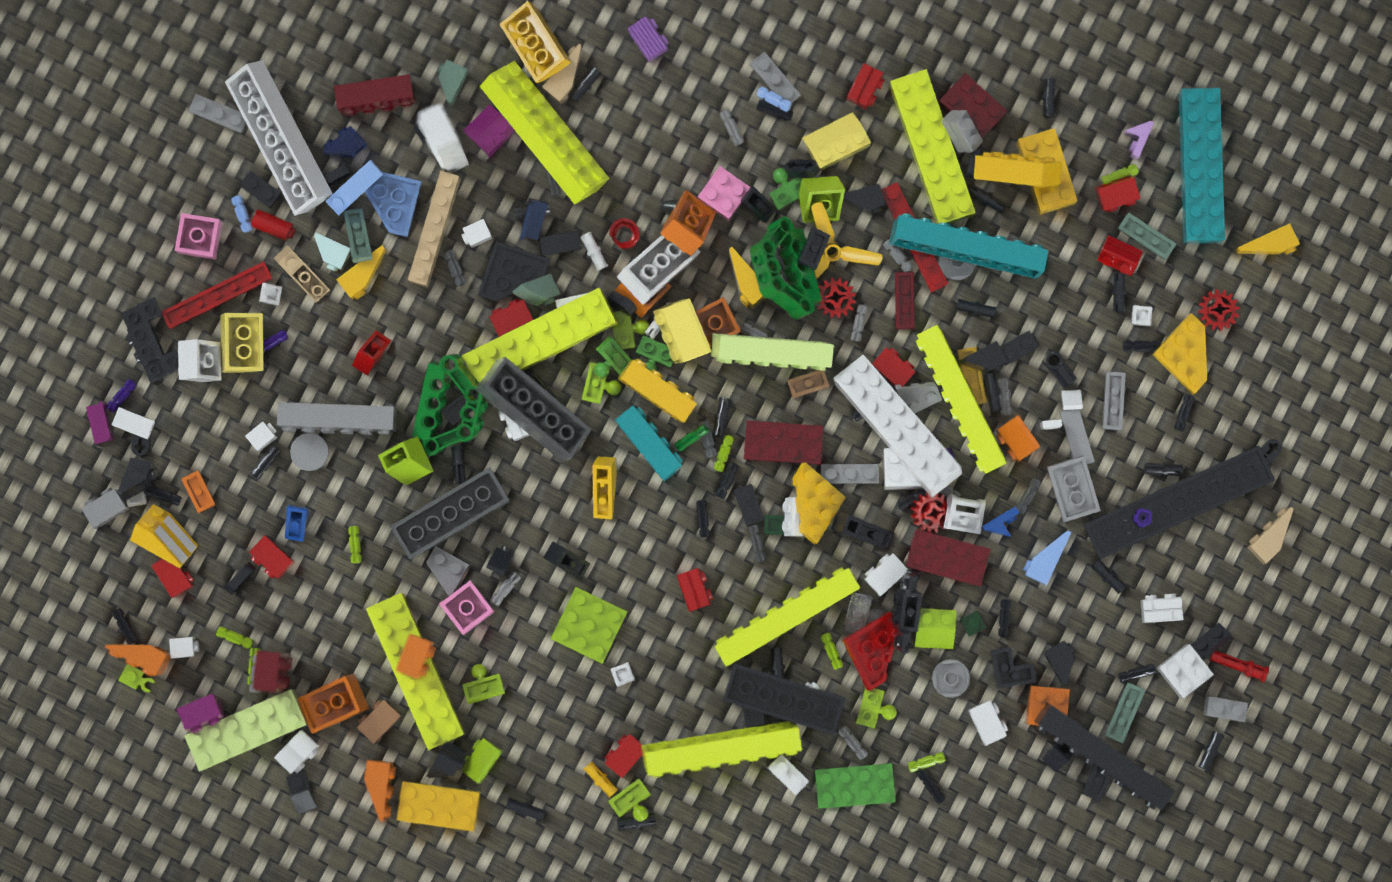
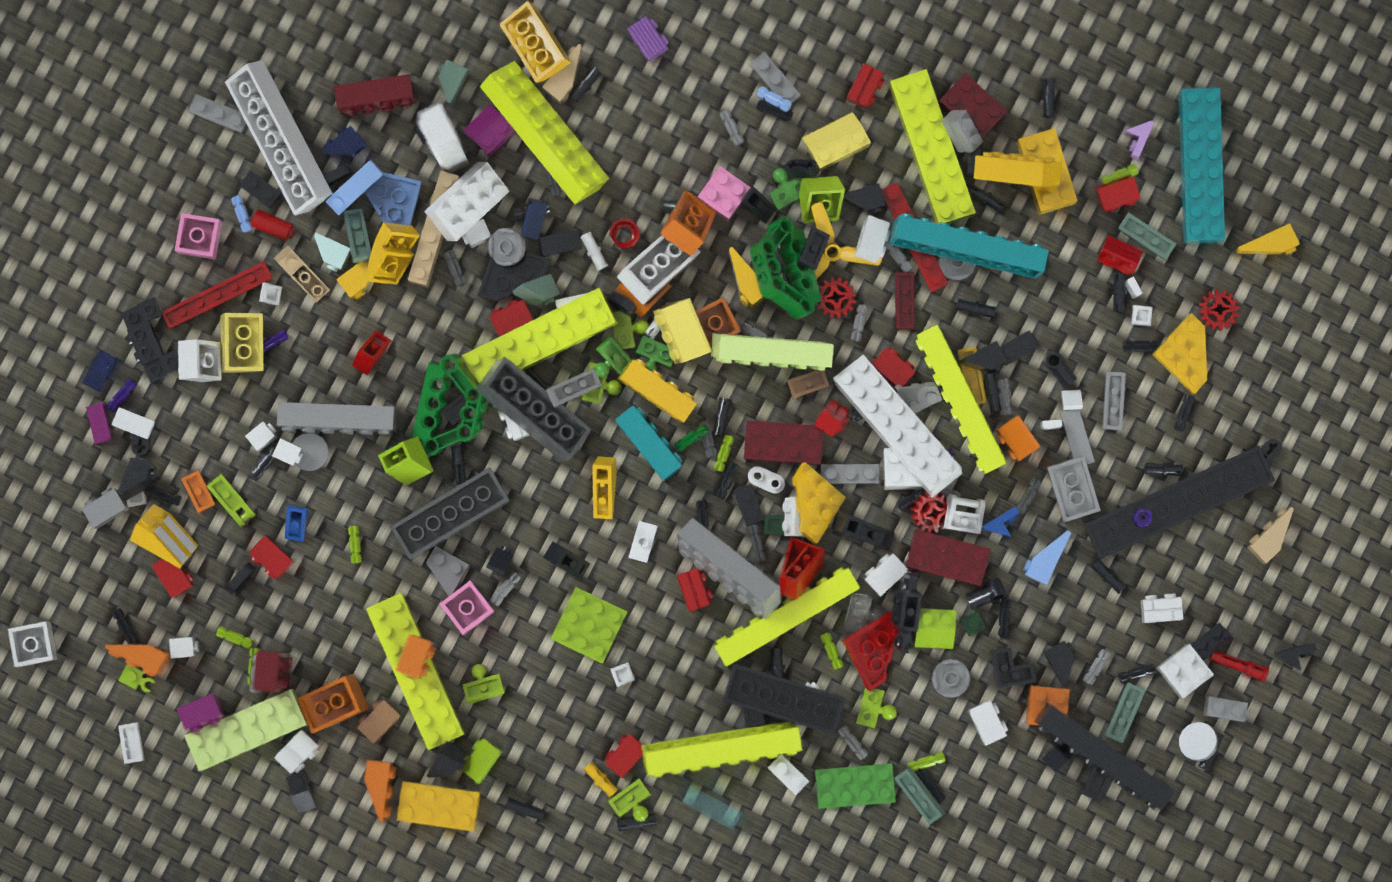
none -> white brick [8,621,58,667]
none -> clear blue plate [82,350,118,392]
none -> white plate [118,722,145,764]
none -> lime plate [207,474,256,527]
none -> white brick [272,438,303,465]
none -> yellow slope [366,222,420,285]
none -> white brick [424,162,509,241]
none -> light grey tile [488,227,526,266]
none -> light grey plate [546,368,602,407]
none -> white plate [628,521,658,563]
none -> light grey brick [677,518,781,619]
none -> clear light blue plate [682,785,742,830]
none -> white plate [748,466,785,494]
none -> red wedge [779,537,825,600]
none -> red brick [815,399,850,437]
none -> white brick [854,215,891,263]
none -> sand green plate [894,767,945,825]
none -> black piece [966,578,1007,610]
none -> light grey axle [1083,649,1110,685]
none -> white tile [1125,277,1142,299]
none -> tile [1179,722,1218,761]
none -> black slope [1274,643,1316,670]

